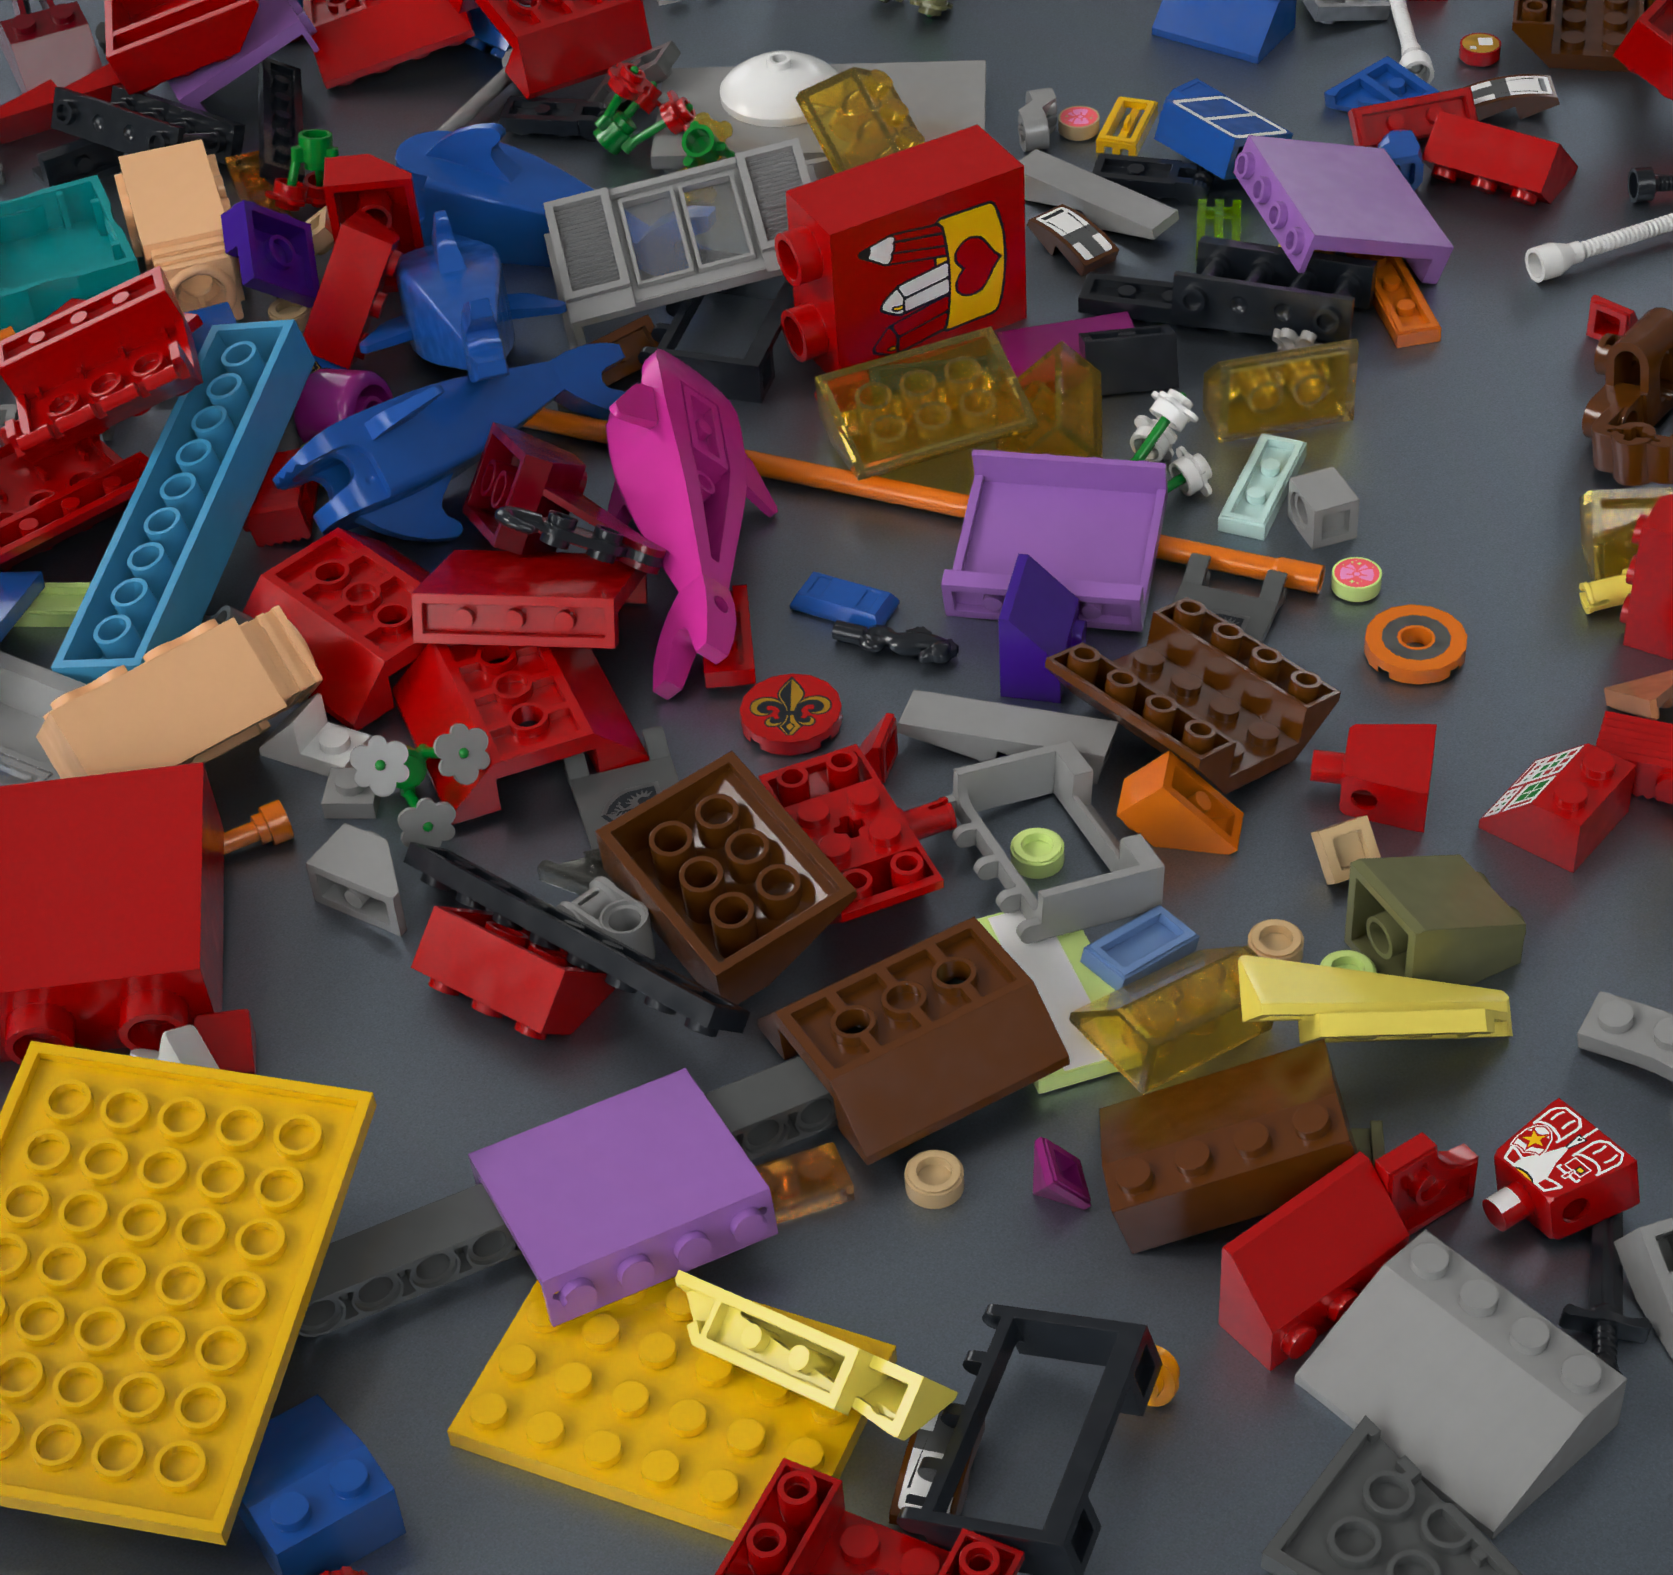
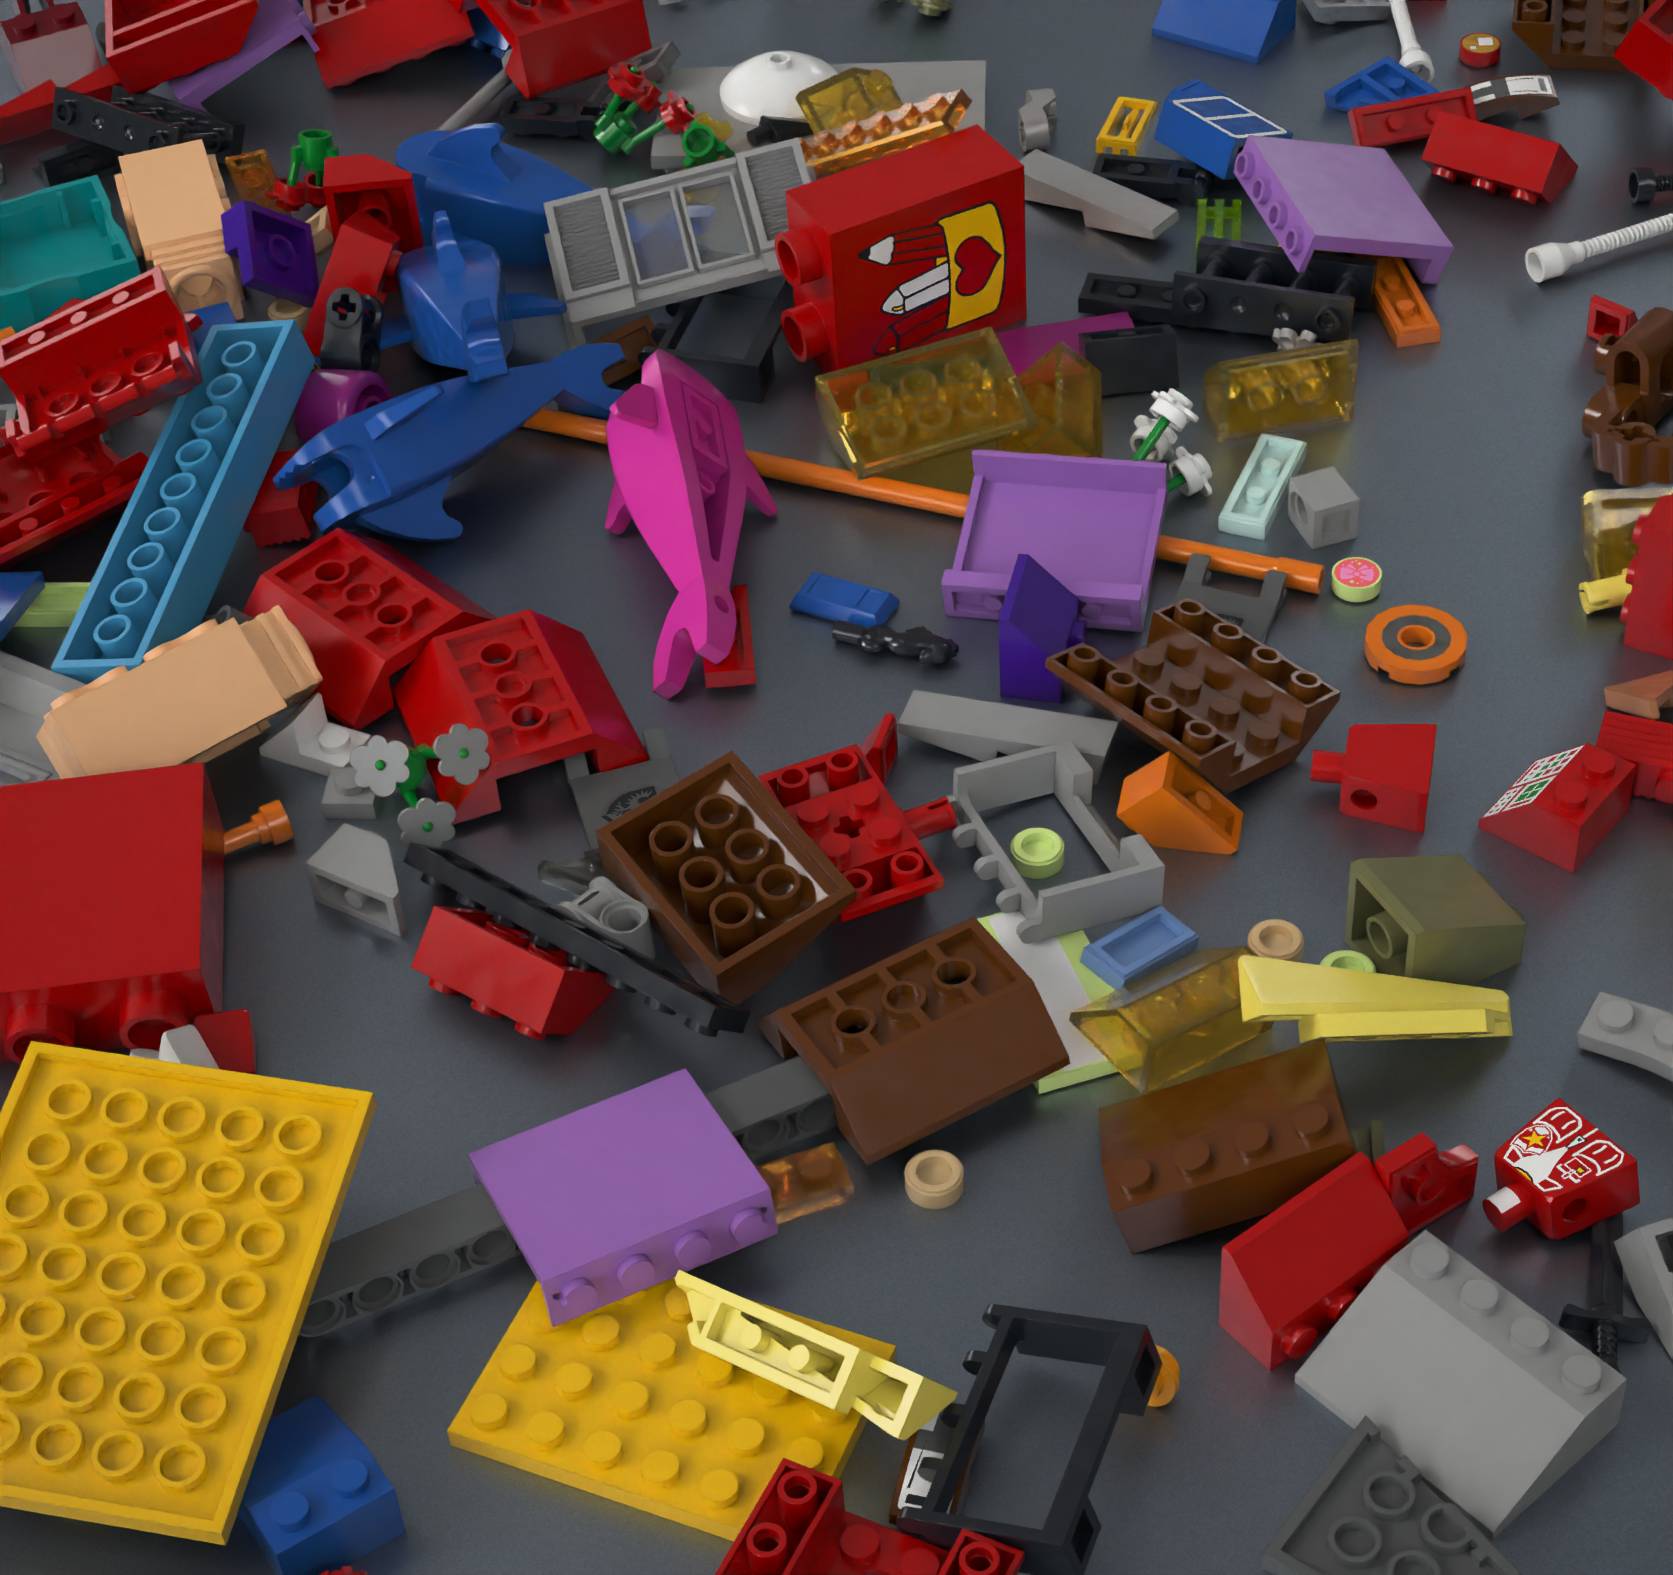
black plate [258,58,305,186] -> none
red panel [411,550,648,649] -> none
dark red slope [462,422,667,575] -> none
red tile [739,673,843,756] -> none
slope [1027,204,1119,277] -> none
magenta slope [1033,1136,1091,1210] -> none
tile [1058,106,1100,141] -> none
tan plate [1311,815,1381,885] -> none
blue rock [1378,130,1424,191] -> none
none -> black piece [320,287,384,374]
none -> black bar [746,116,815,147]
none -> clear orange plate [799,88,972,175]

